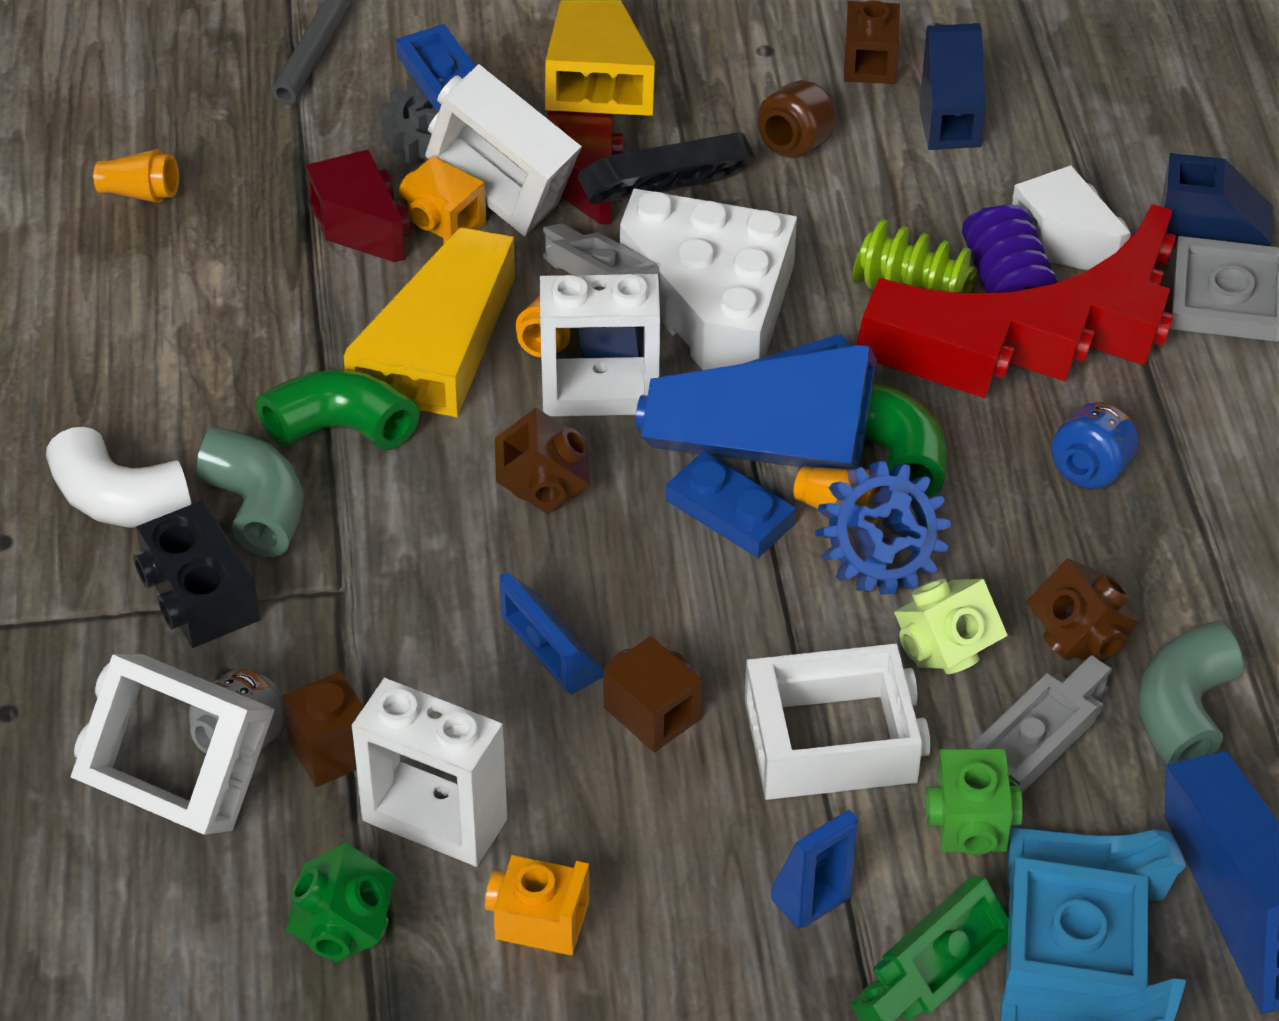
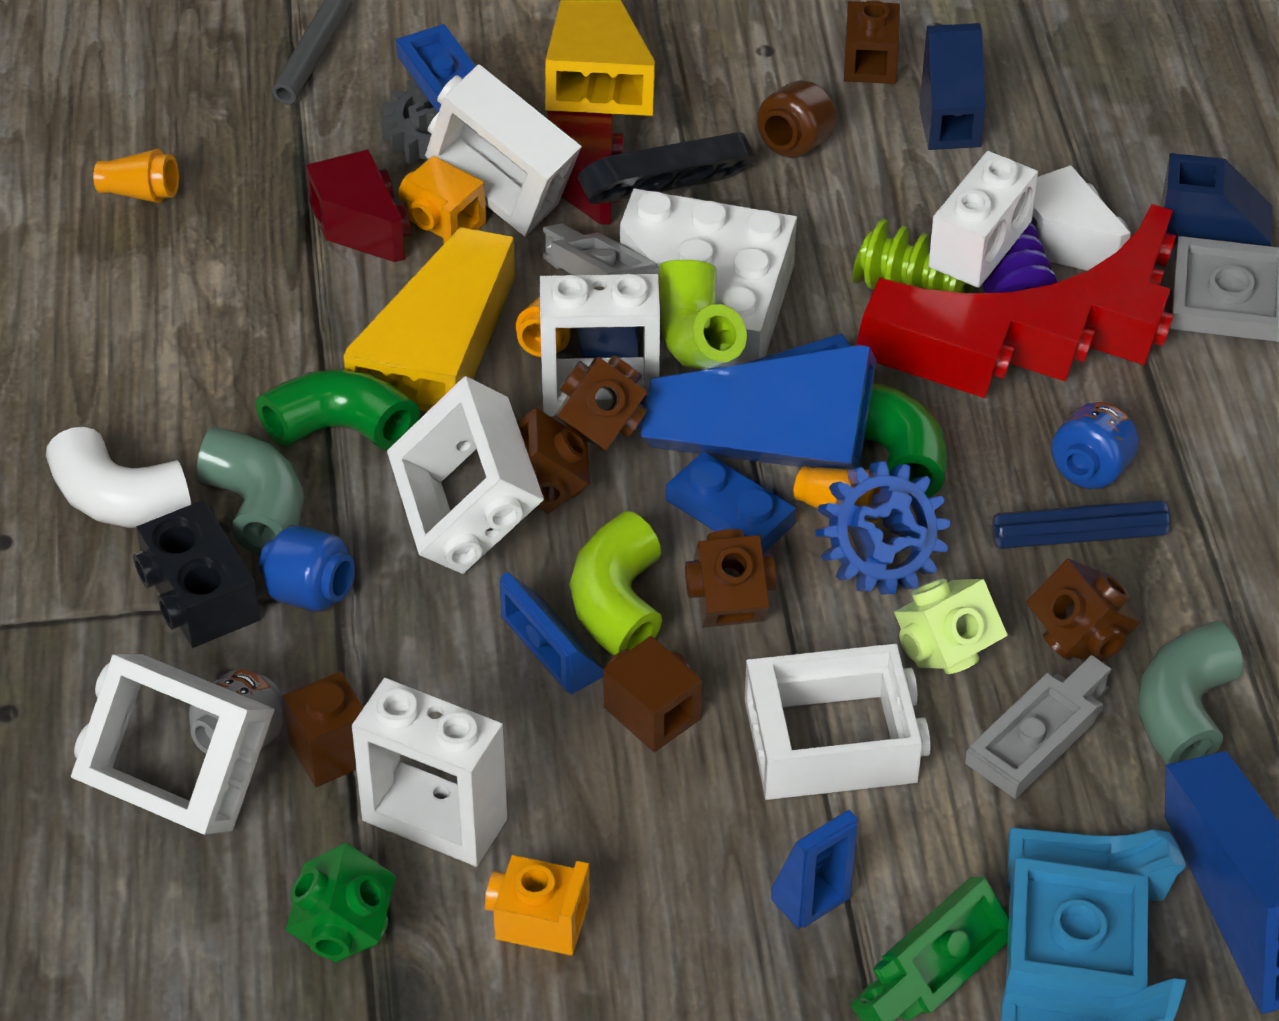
bright green brick [926,749,1022,855] -> none
none -> blue head [259,525,355,611]
none -> white window [387,376,544,574]
none -> reddish brown brick [553,355,648,451]
none -> lime cylinder [569,511,662,656]
none -> lime cylinder [658,260,747,369]
none -> reddish brown brick [685,529,776,628]
none -> white brick [928,151,1038,288]
none -> dark blue axle [992,500,1171,549]

